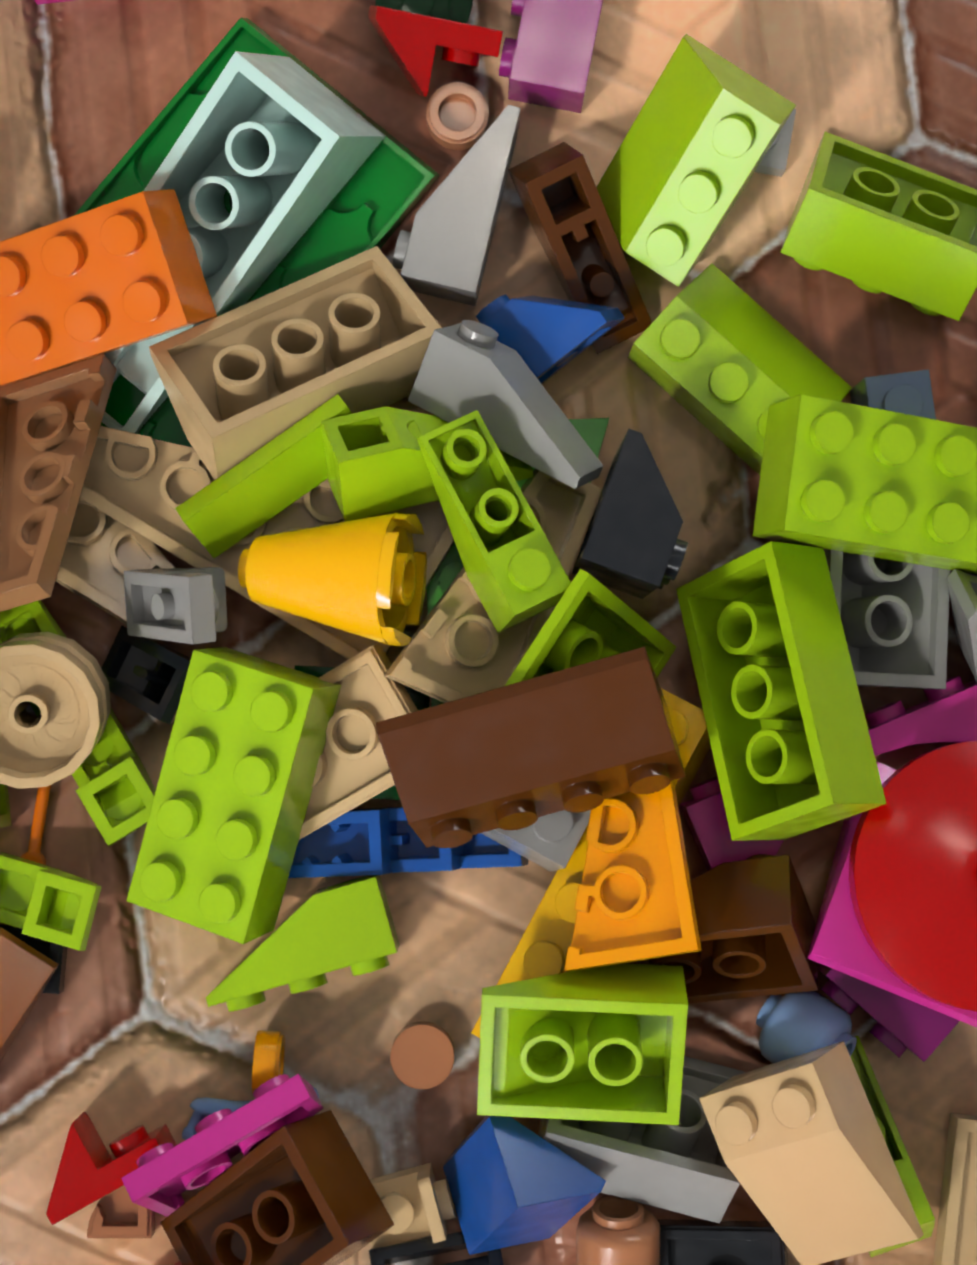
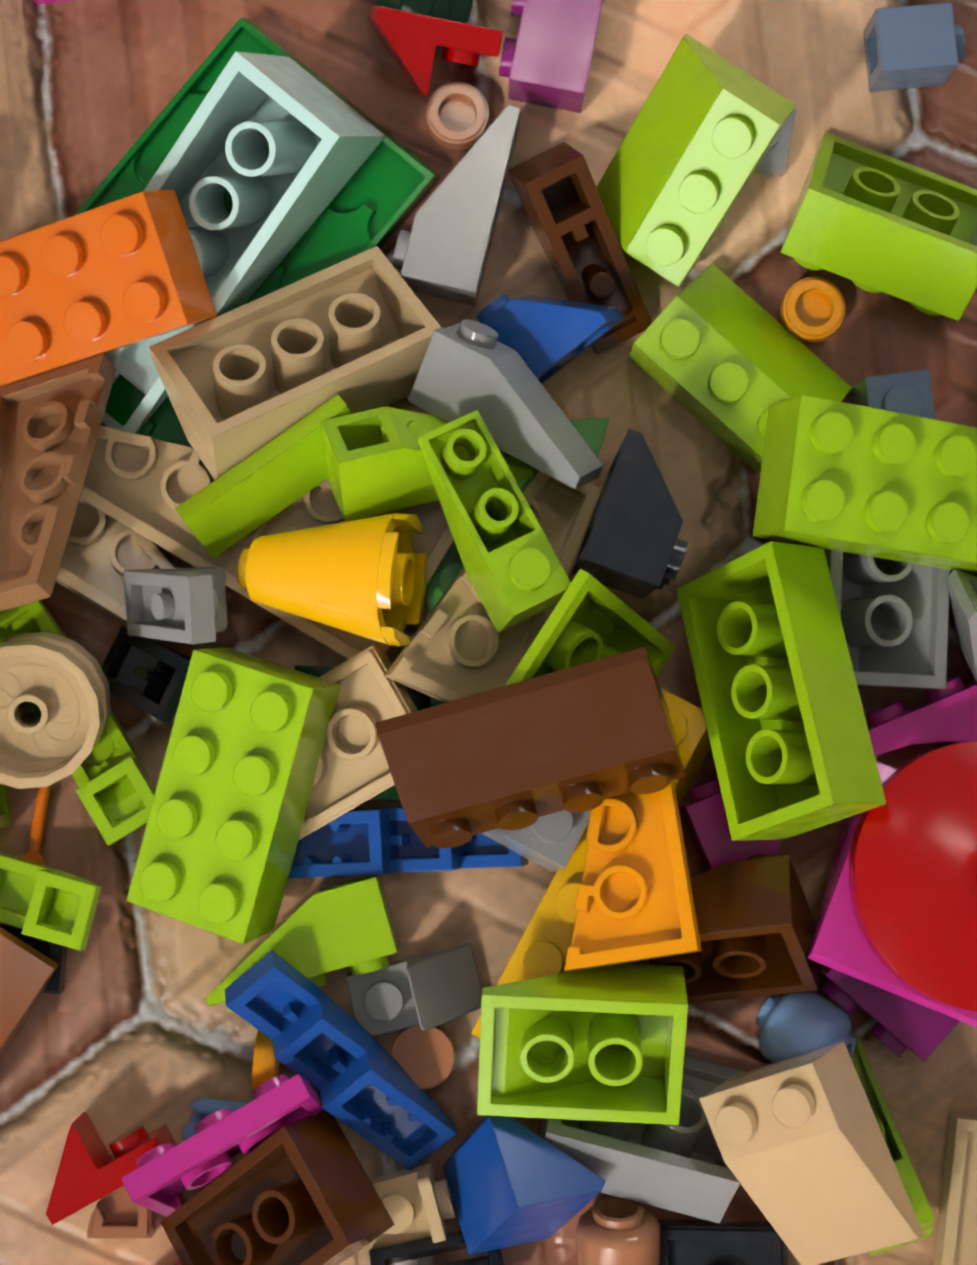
none -> blue slope [225,950,457,1171]
none -> light grey slope [346,943,482,1036]
none -> light orange tile [779,277,845,343]
none -> sand blue brick [863,2,965,92]

